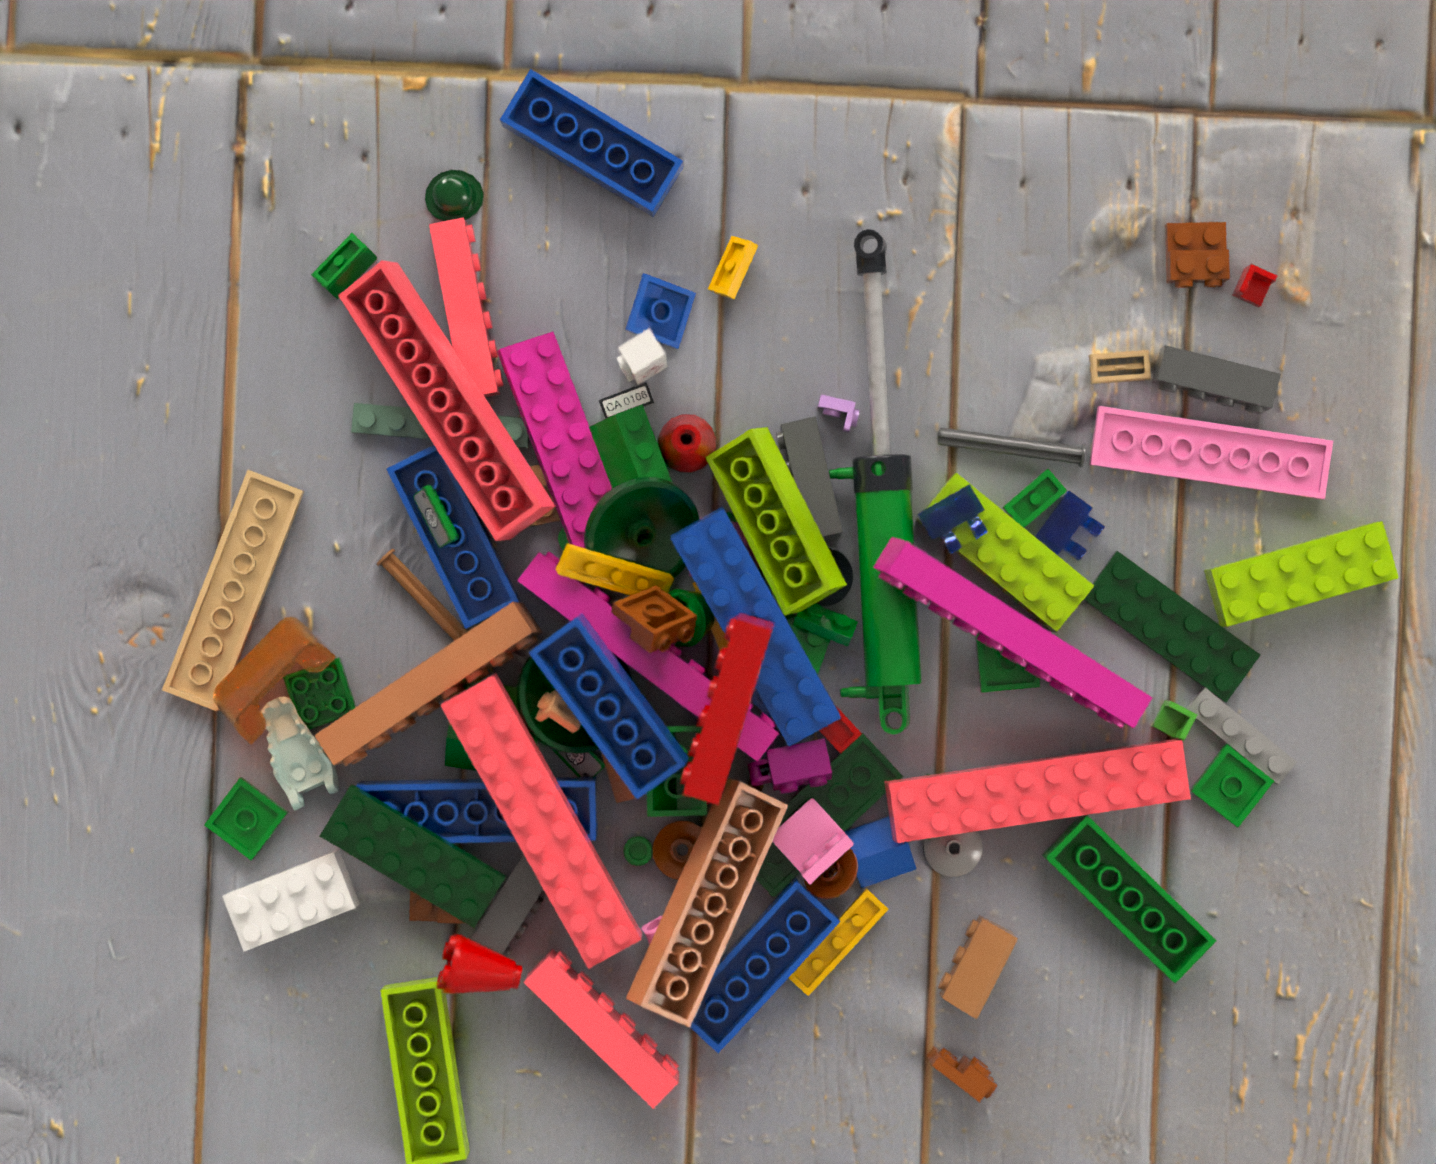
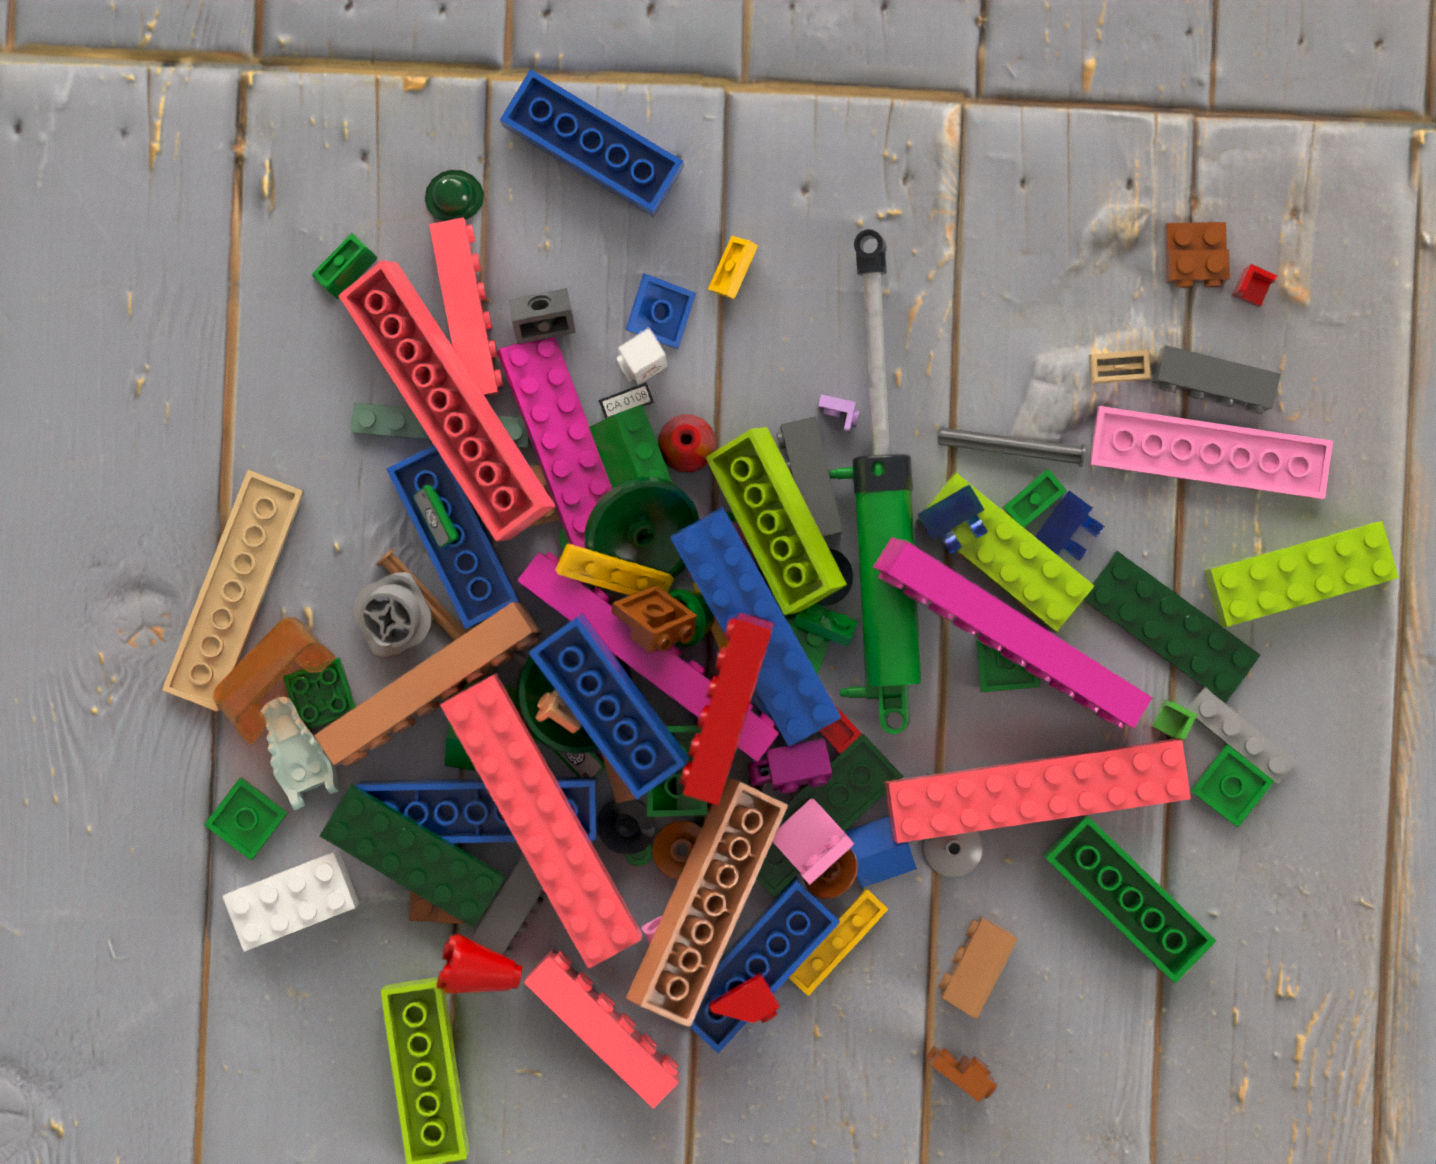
none -> light grey piece [353,572,432,658]
none -> dark grey brick [509,288,576,344]
none -> black dish [597,799,655,855]
none -> red slope [709,972,780,1023]

